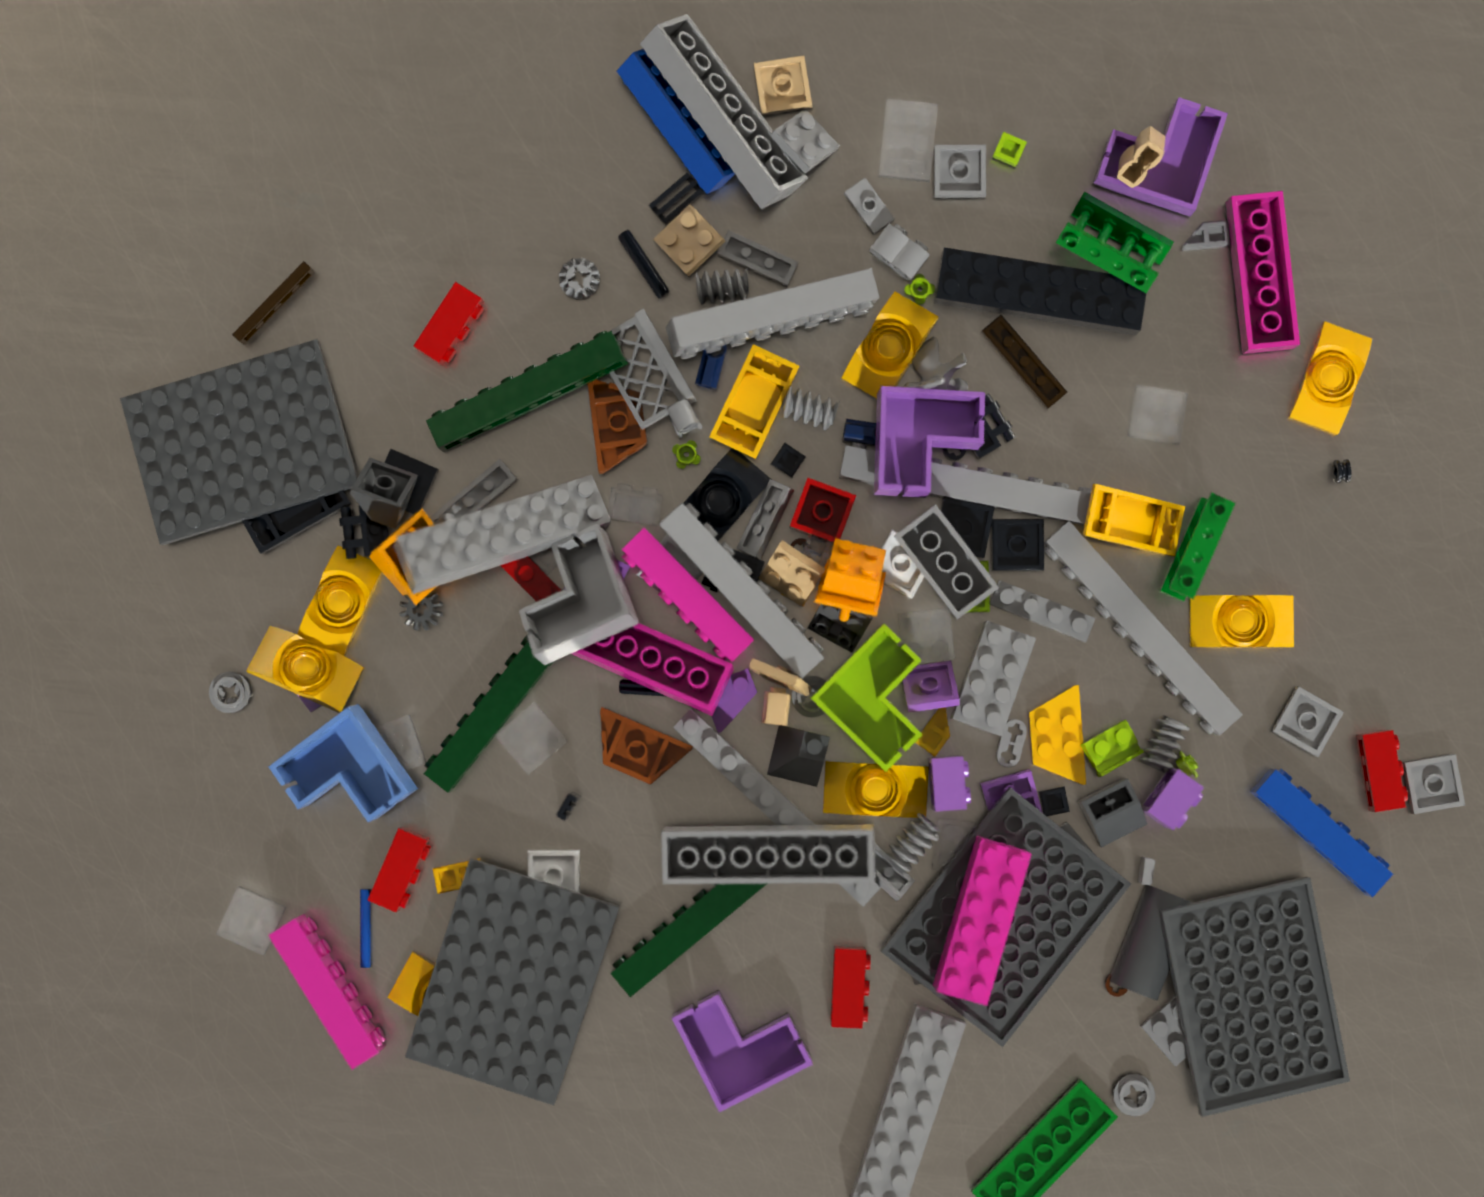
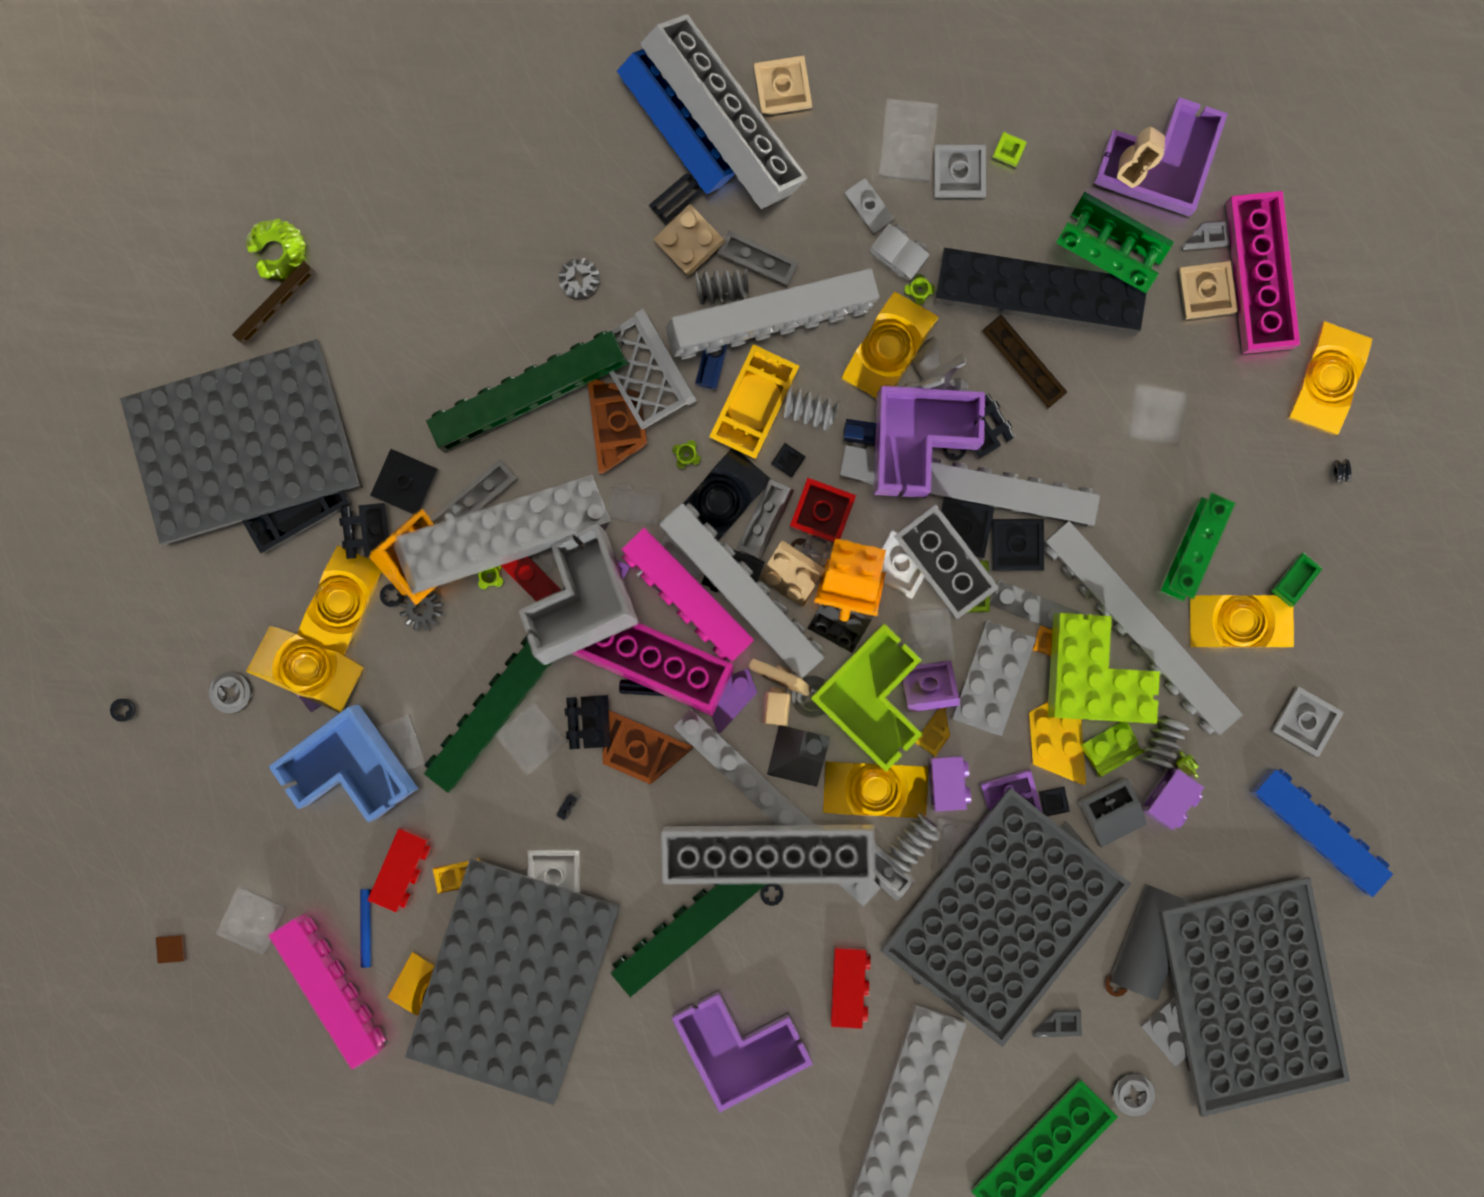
dark grey slope [350,458,418,529] -> none
red brick [413,281,484,366] -> none
black axle [618,230,669,298] -> none
light grey piece [668,400,703,439] -> none
light grey plate [770,109,840,173] -> none
dark pink brick [932,836,1031,1006] -> none
light grey beam [996,719,1027,767] -> none
yellow slope [1083,484,1185,556] -> none
light grey tile [1138,857,1155,885] -> none
red brick [1356,730,1408,812] -> none
light grey plate [1402,754,1465,814] -> none
none -> black bush [110,699,136,722]
none -> reddish brown tile [156,935,185,963]
none -> lime piece [246,219,306,282]
none -> black bush [380,584,404,607]
none -> lime plate [478,566,504,589]
none -> black plate [564,695,611,749]
none -> black bush [760,883,783,906]
none -> light orange tile [1032,625,1052,657]
none -> dark grey tile [1033,1009,1082,1037]
none -> lime piece [1048,613,1160,724]
none -> tan plate [1178,261,1238,320]
none -> green tile [1271,552,1323,608]

